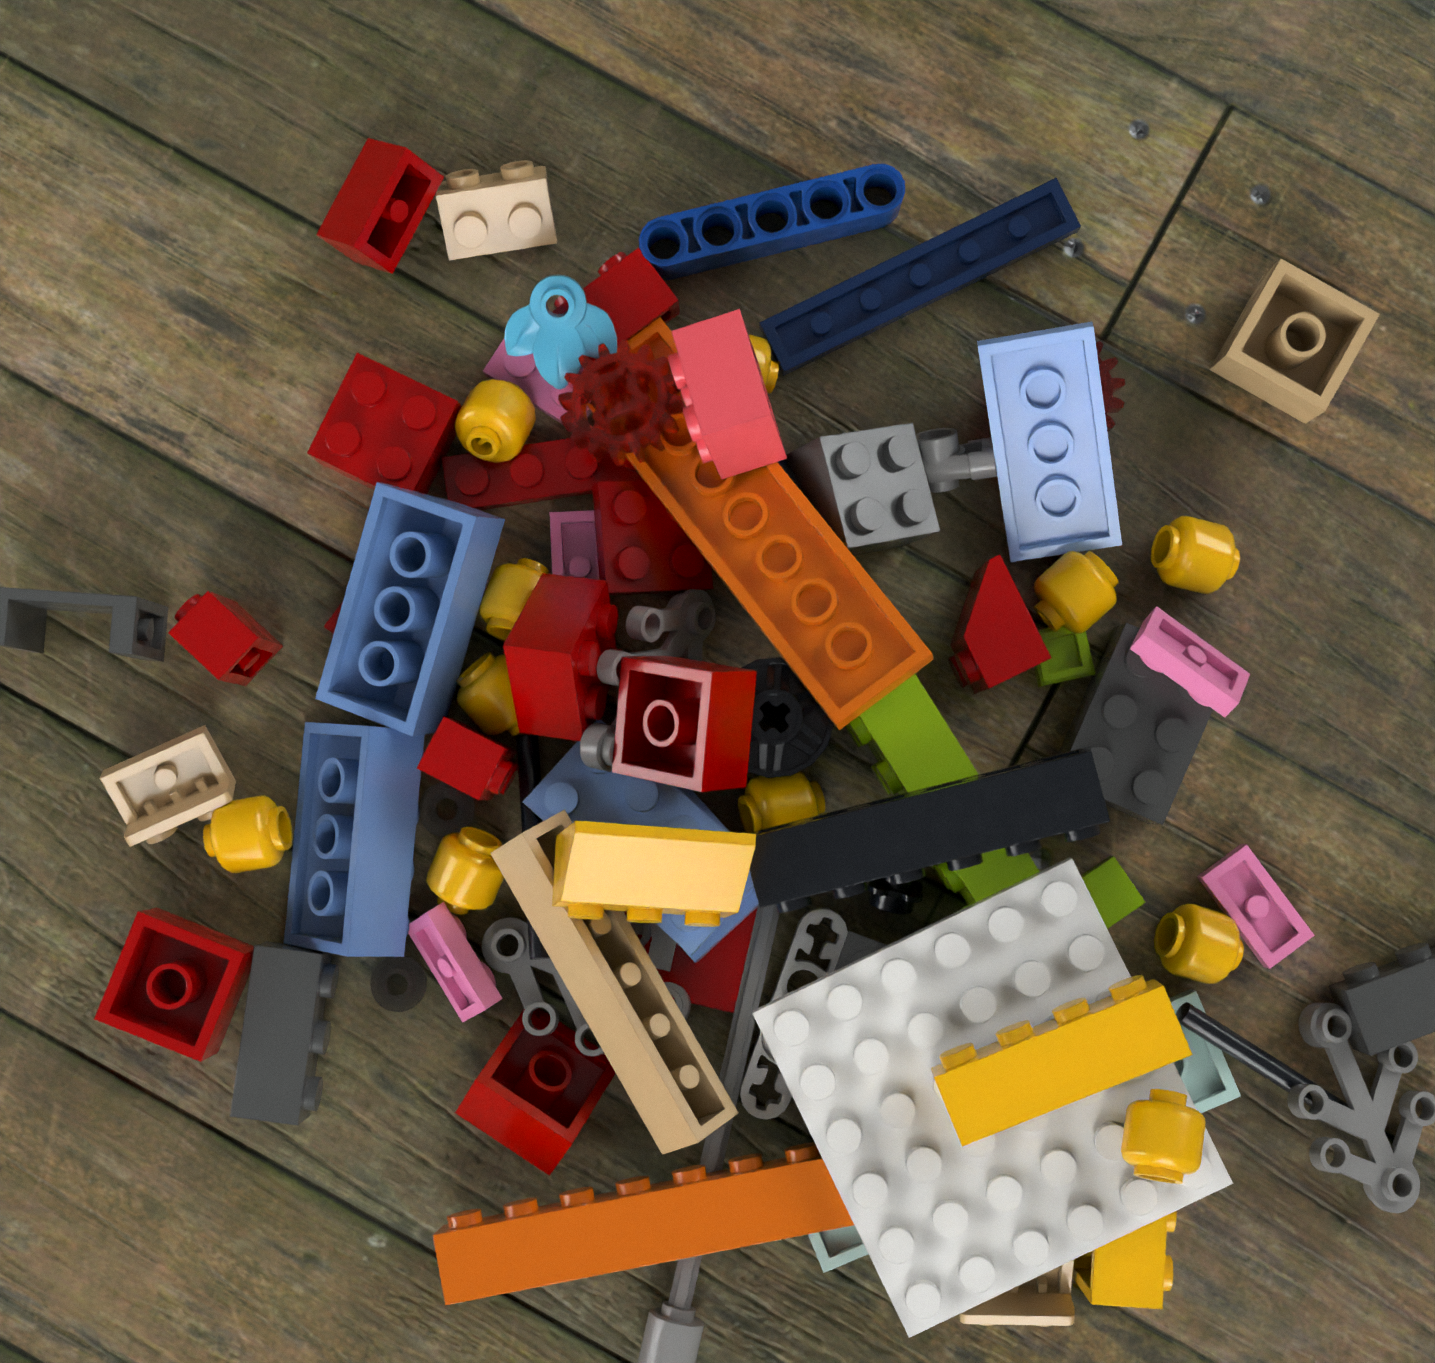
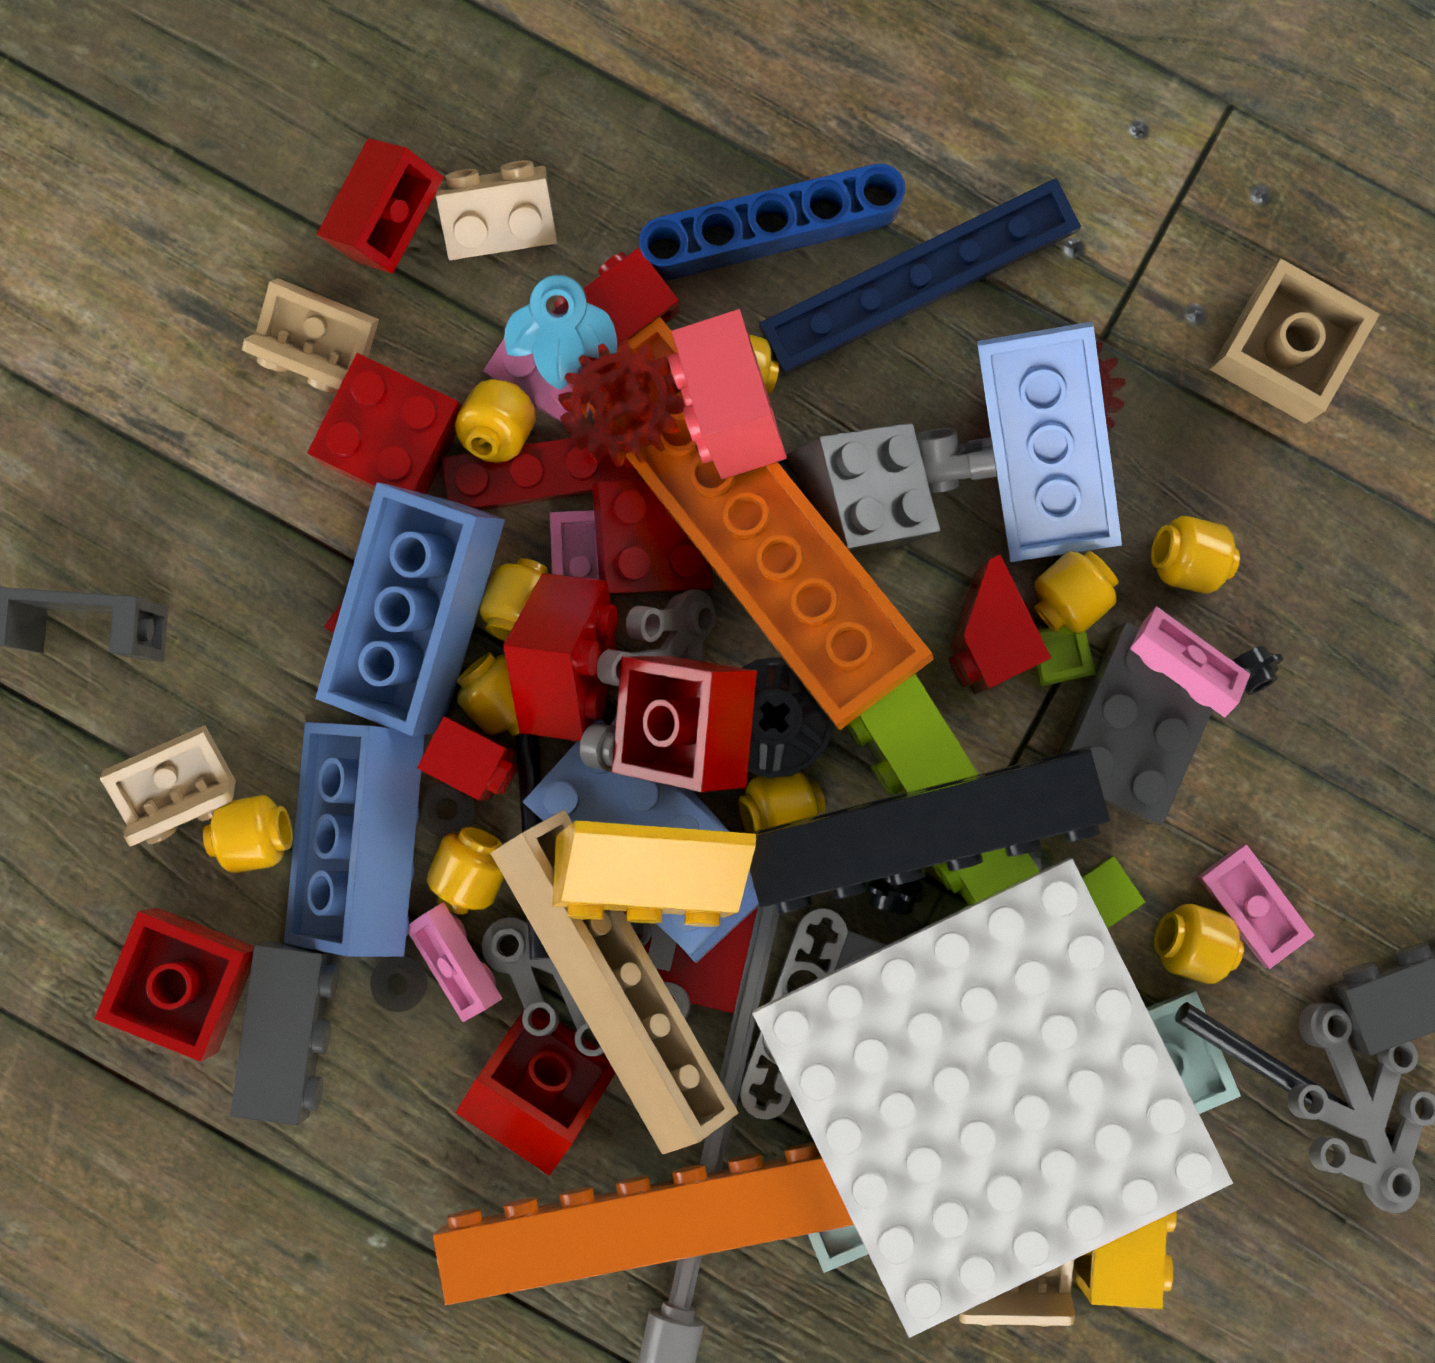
red brick [168,591,283,686] -> none
yellow brick [931,975,1192,1147] -> none
yellow head [1121,1089,1206,1184] -> none
none -> tan bracket [242,278,379,393]
none -> black plate [1233,646,1284,695]

